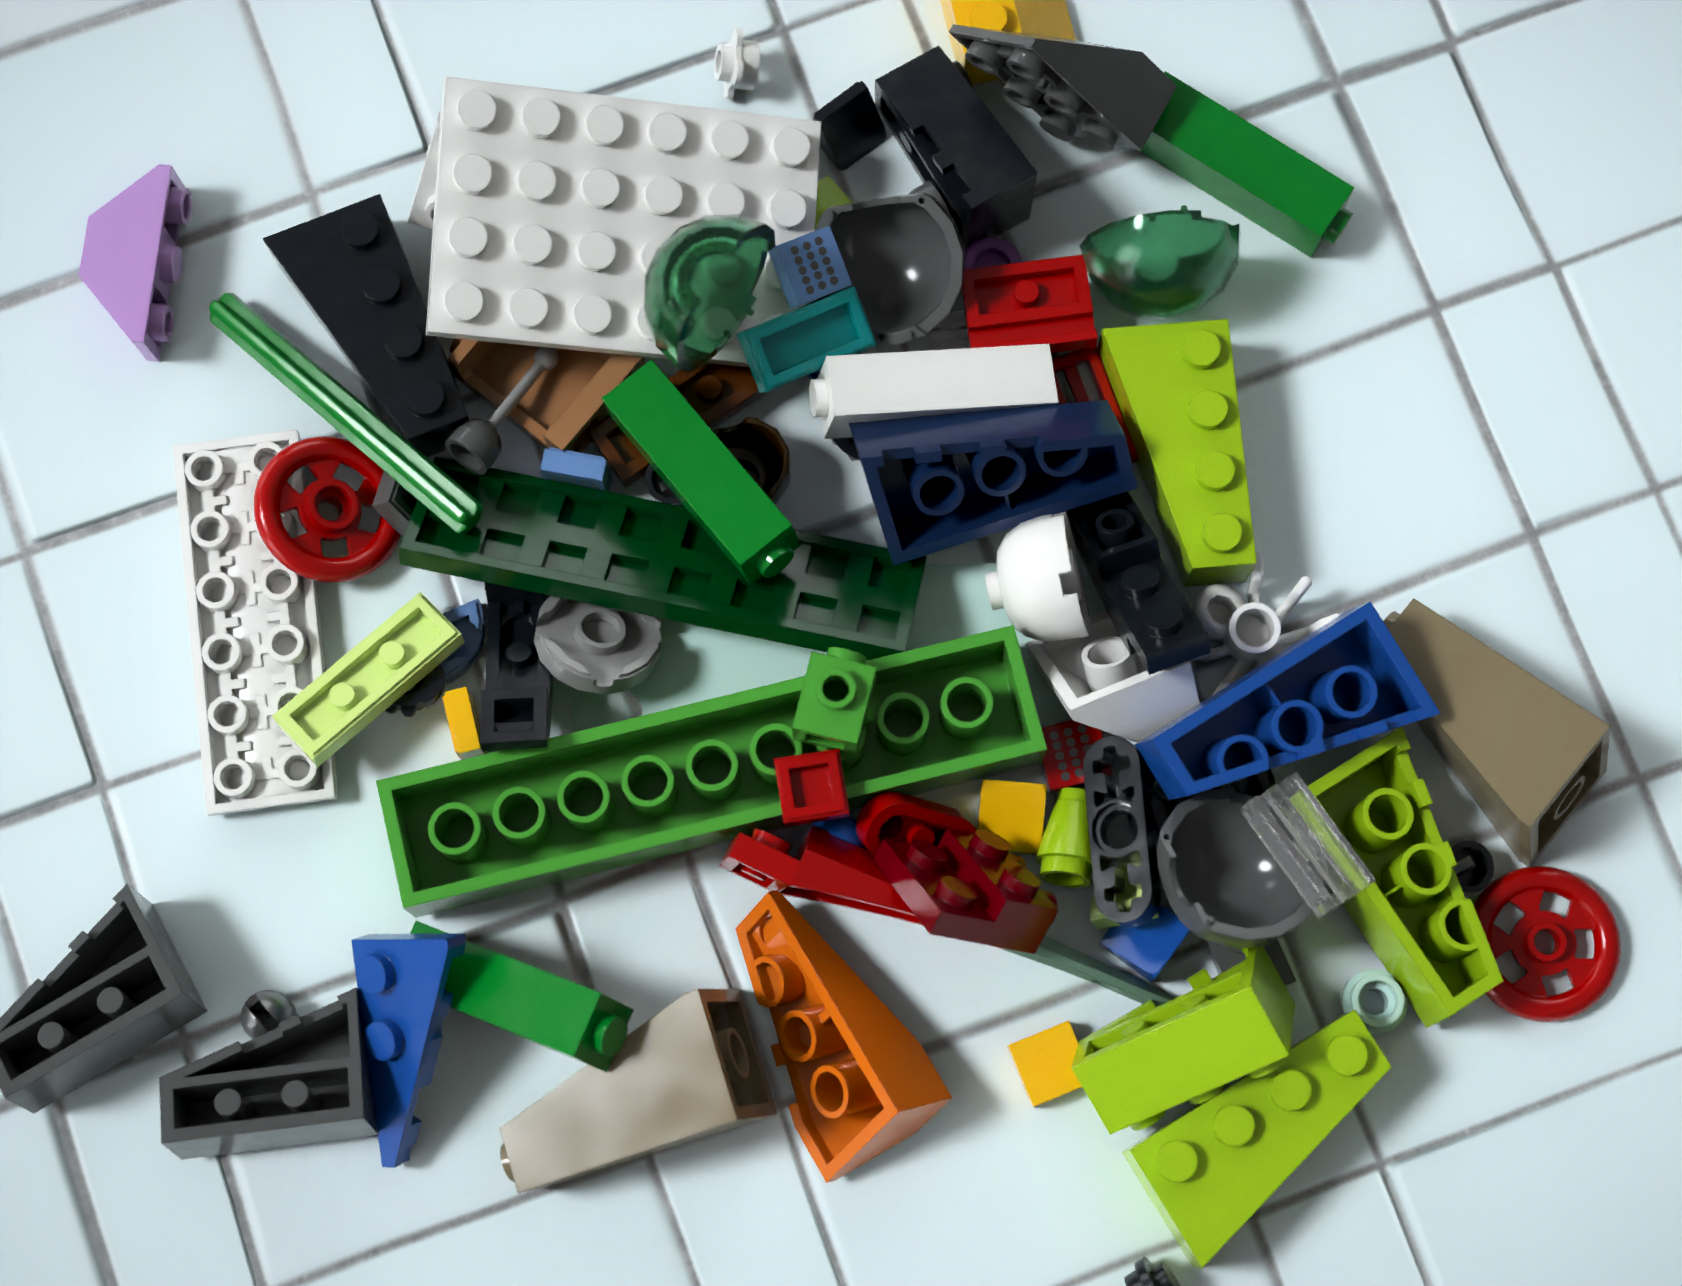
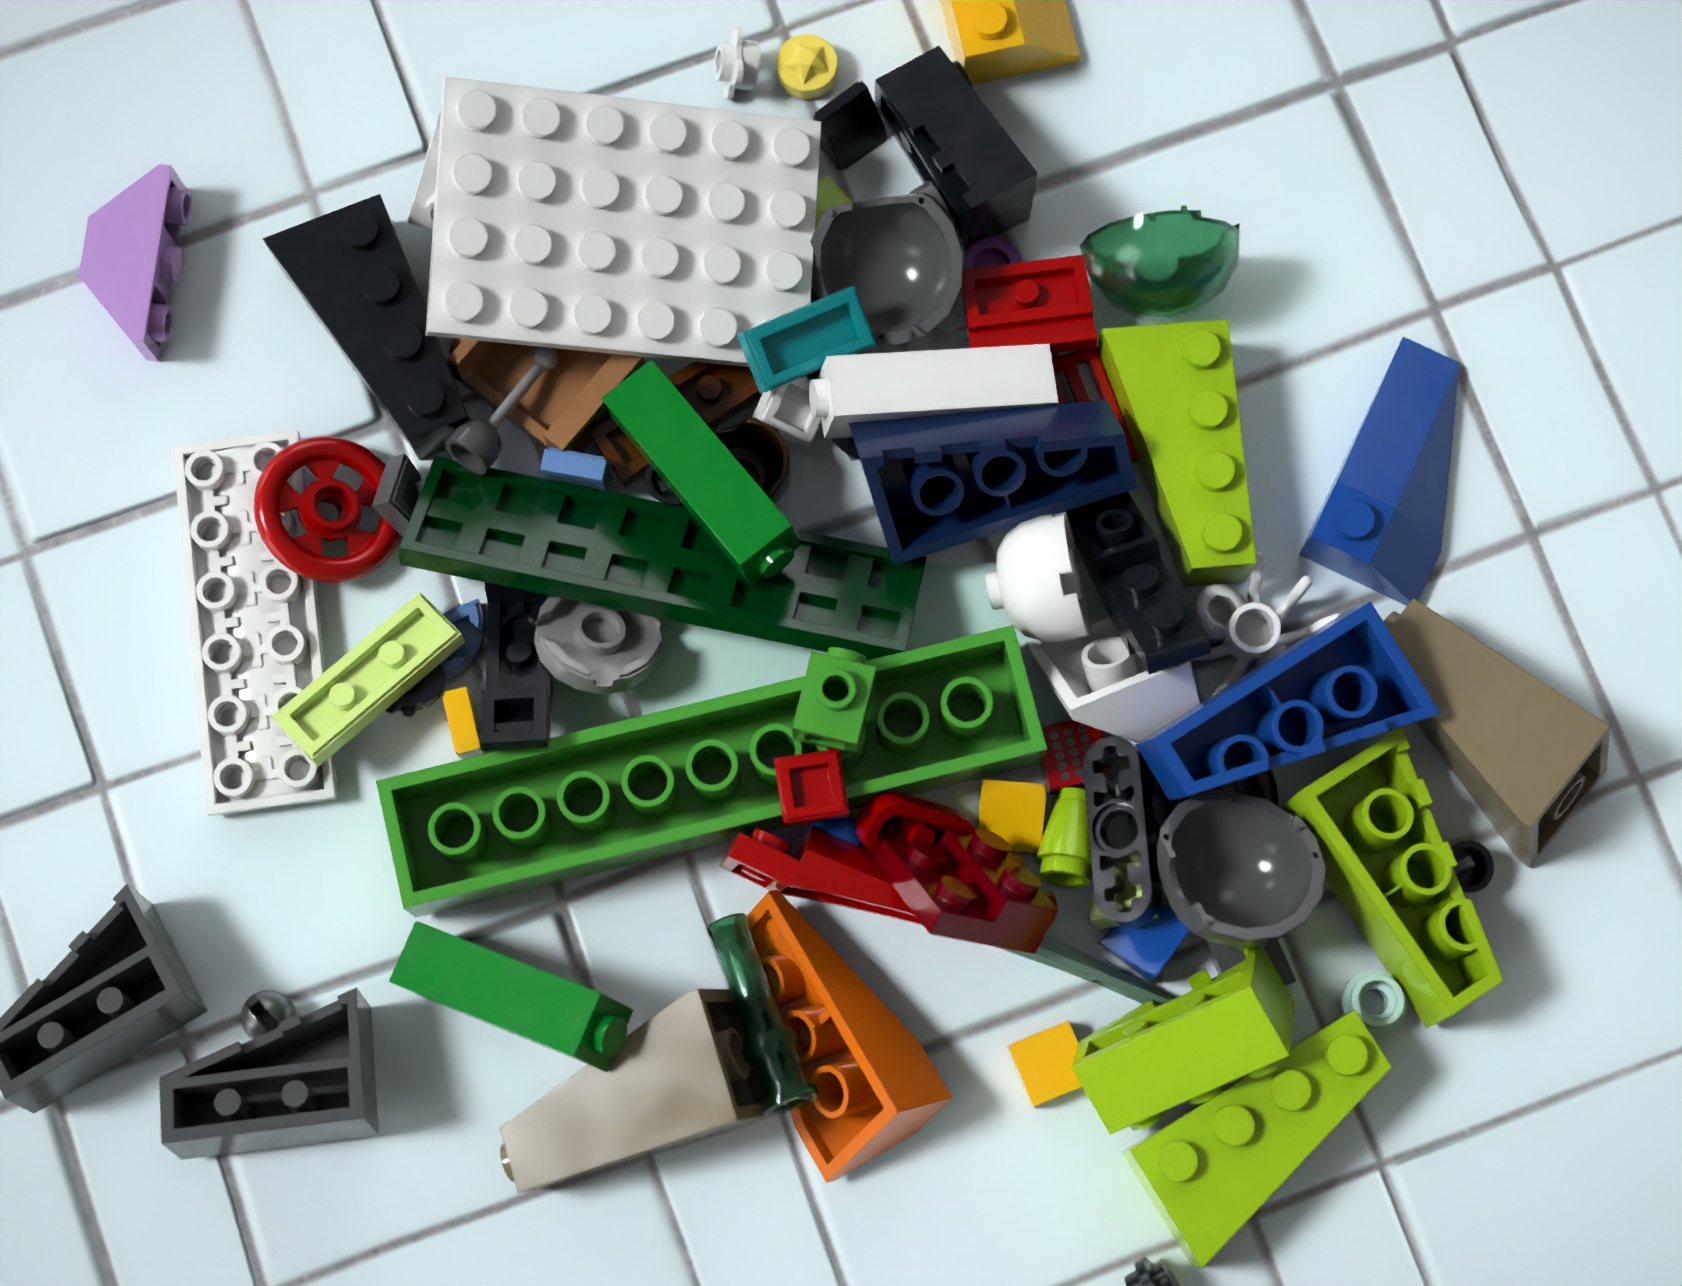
green axle [209,292,483,534] -> none
blue wing [351,933,466,1168] -> none
clear green cylinder [644,214,776,372] -> none
medium blue tile [768,225,852,309] -> none
dark grey slope [949,24,1177,150] -> none
green brick [1136,71,1354,258] -> none
clear tile [1239,772,1376,919] -> none
red plate [1473,866,1621,1022] -> none
none -> clear green pin [707,913,820,1116]
none -> white tile [752,376,822,448]
none -> light yellow tile [776,34,837,99]
none -> blue wedge [1299,337,1460,606]

